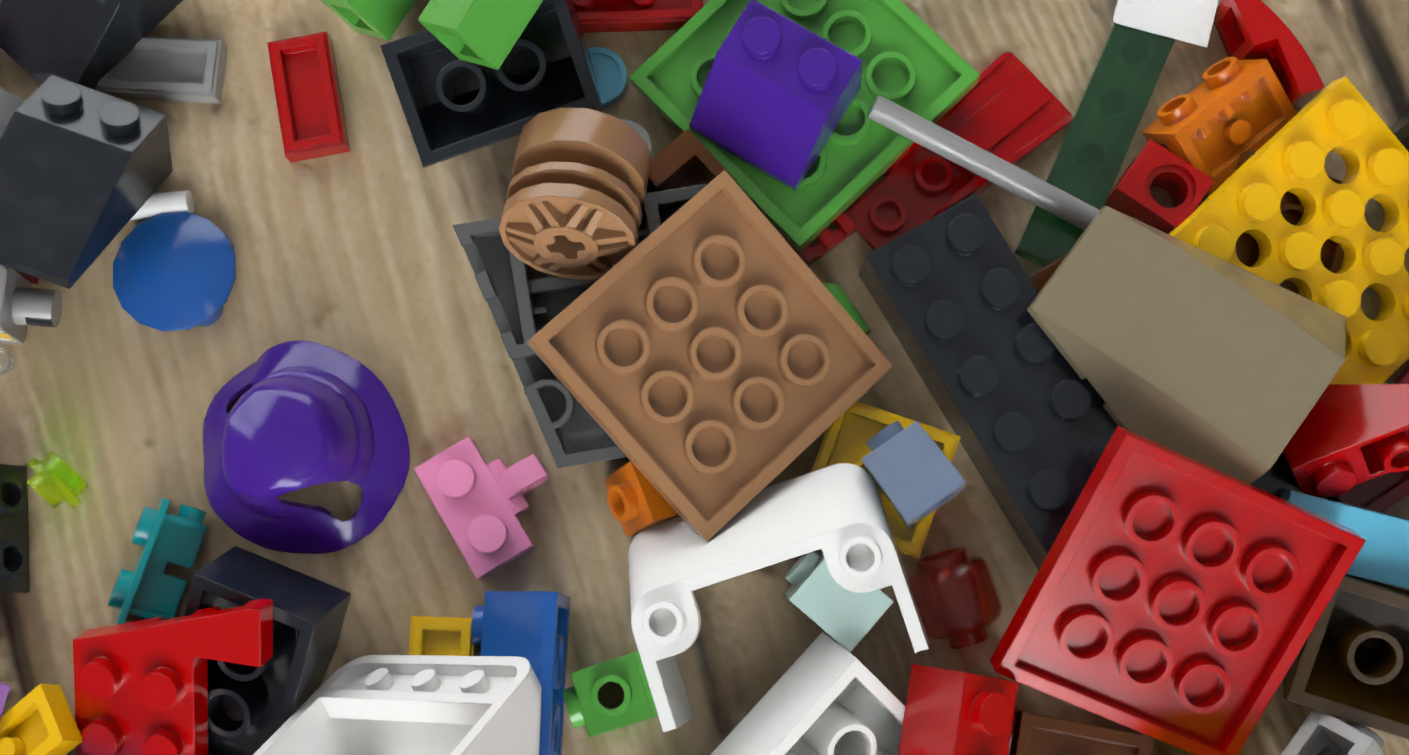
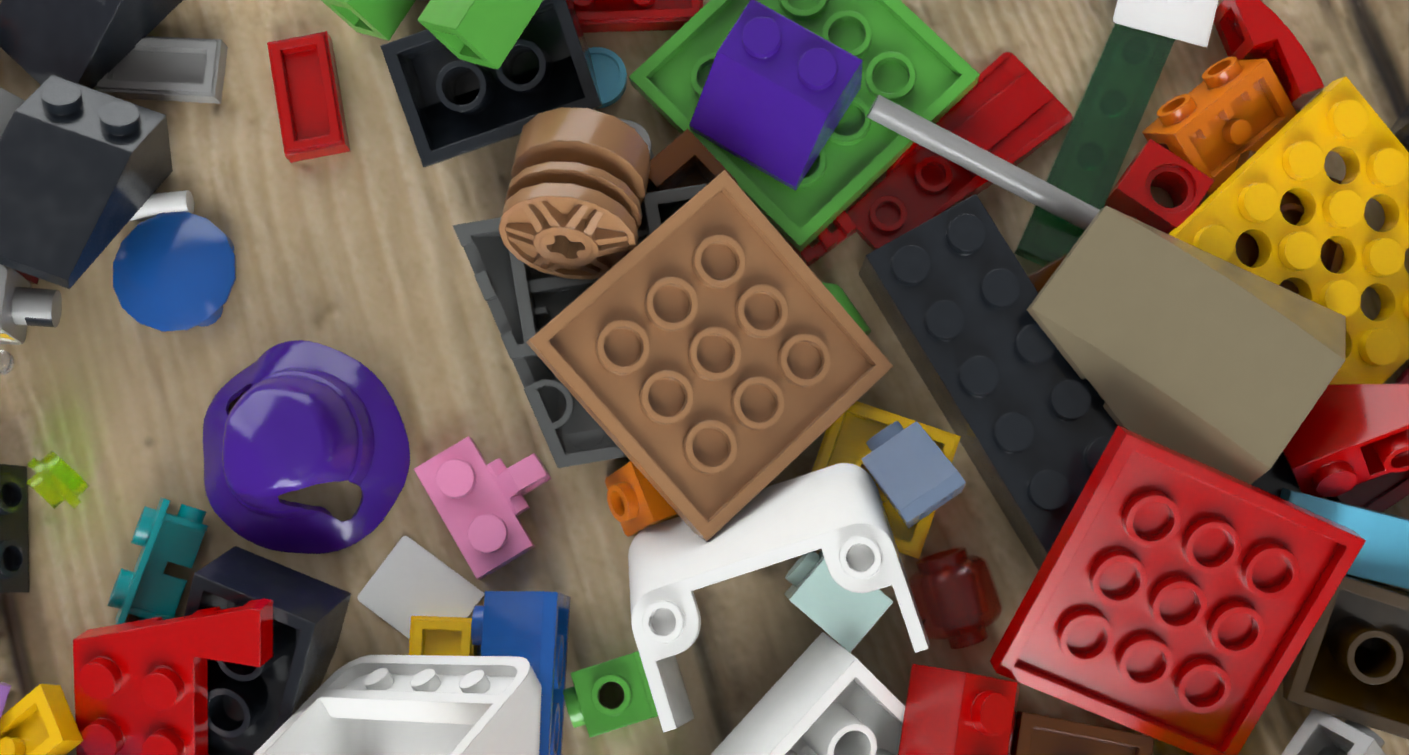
none -> white sticker [357,536,485,639]

